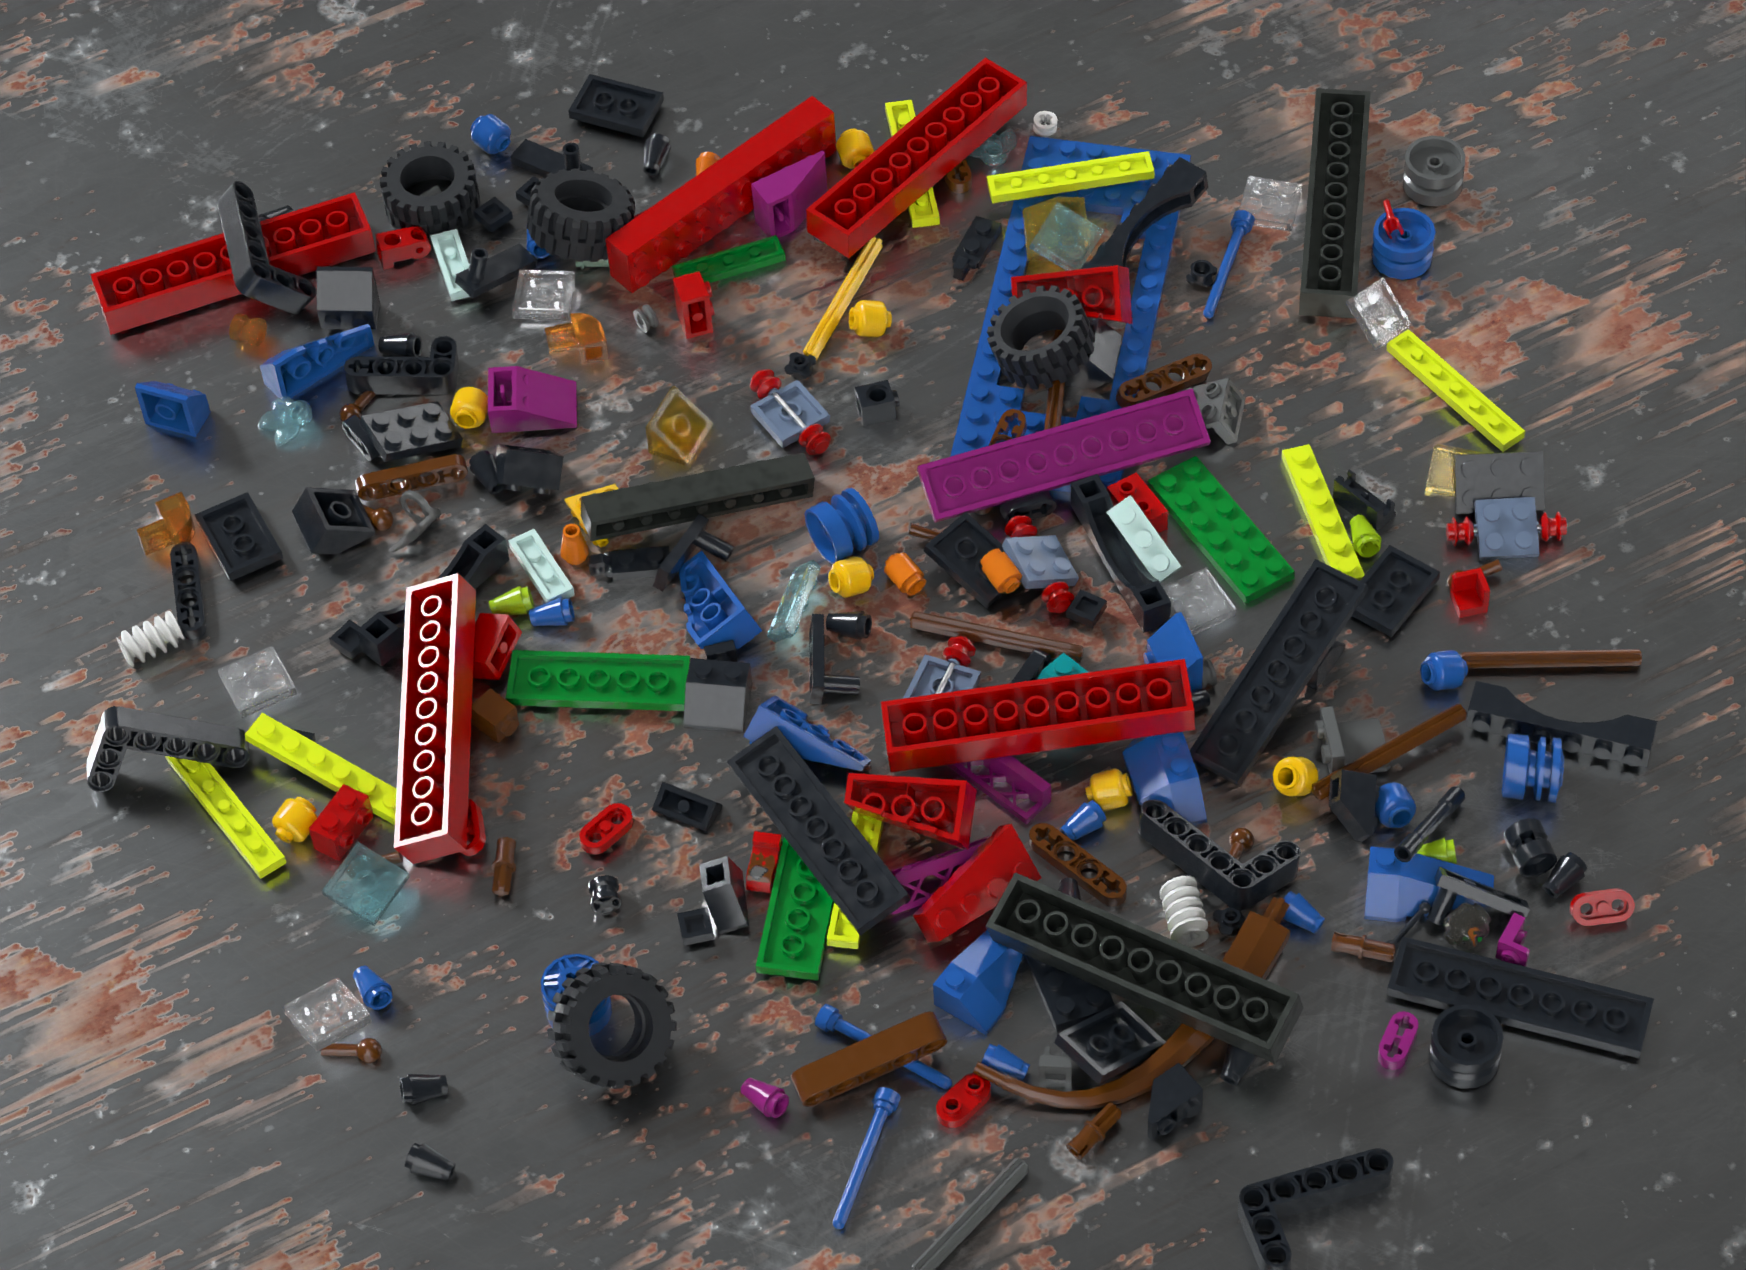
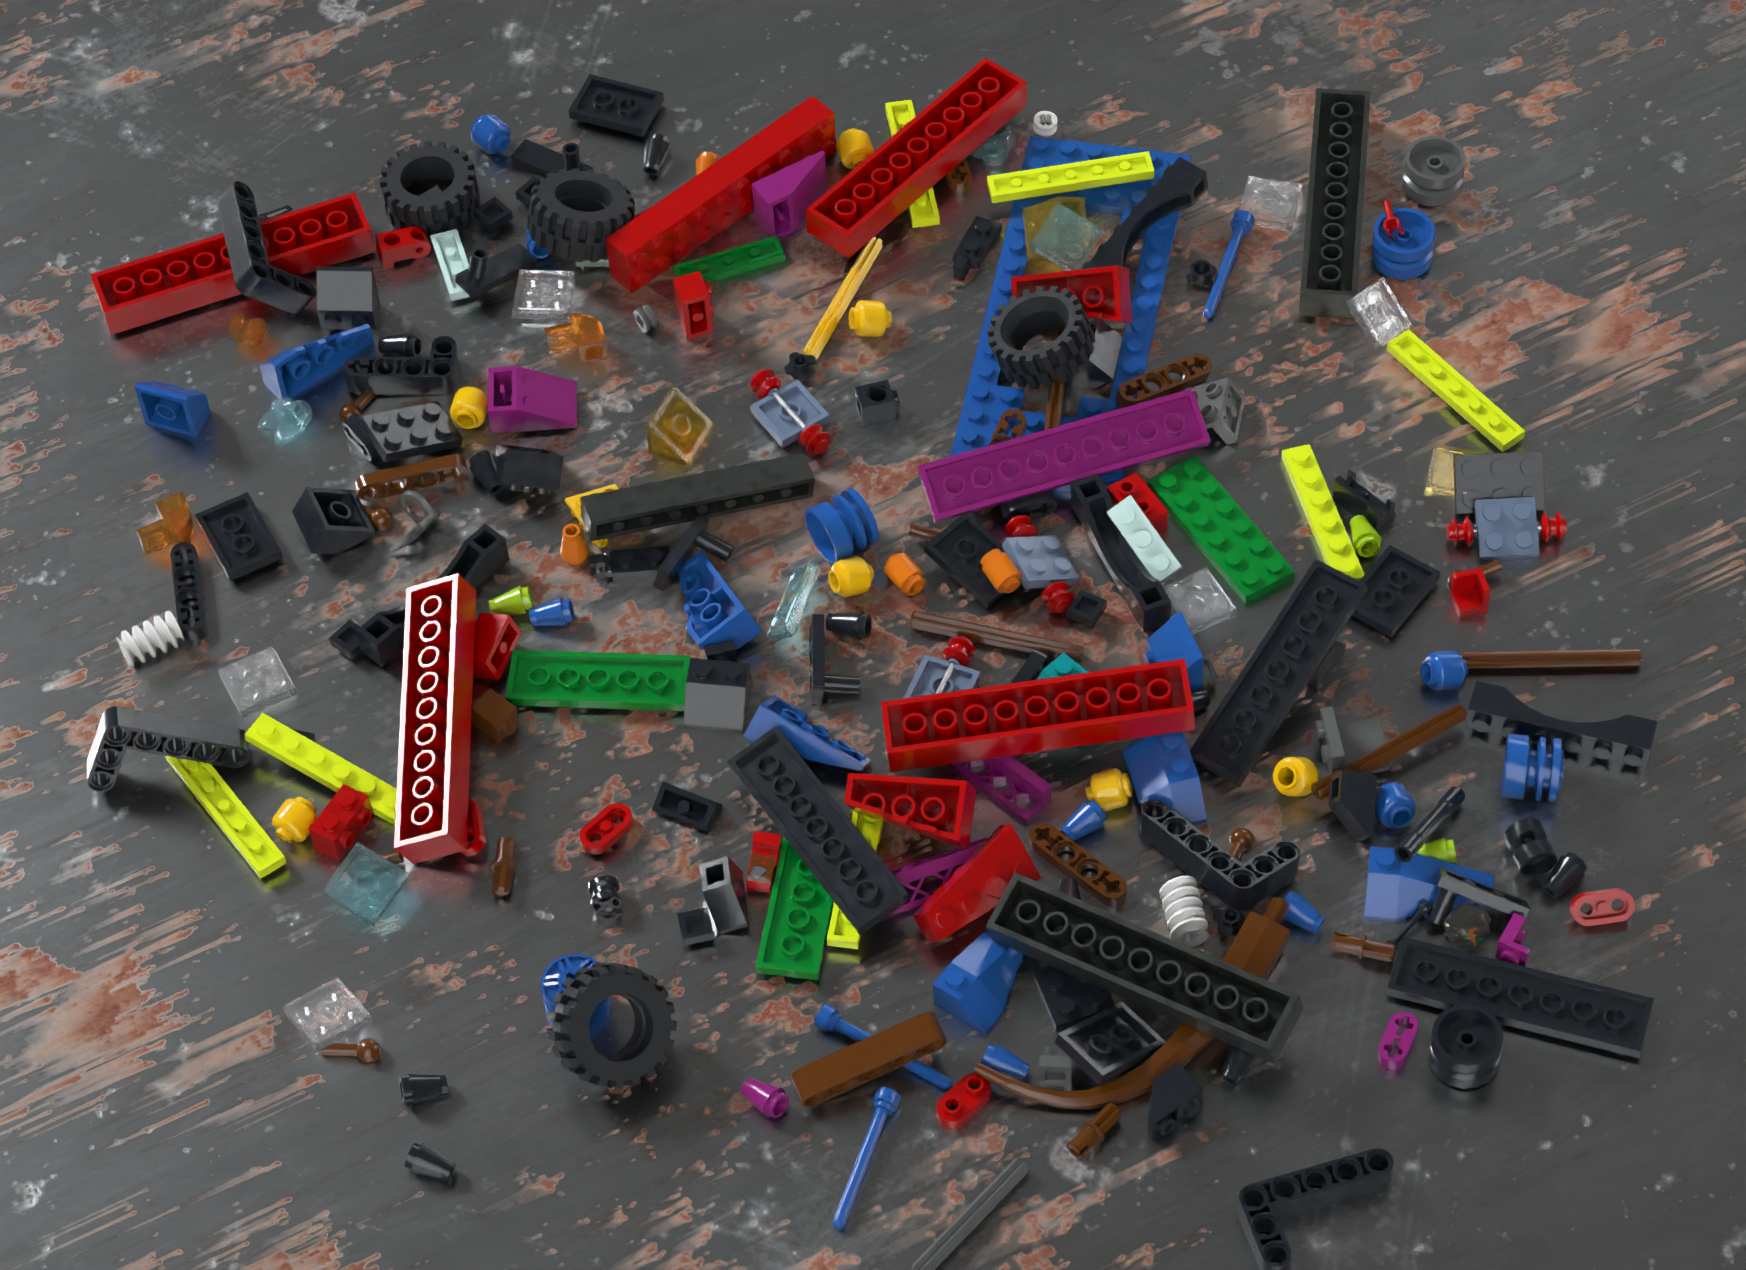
blue cone [353,966,393,1010] -> none
light aqua plate [508,529,575,603] -> none

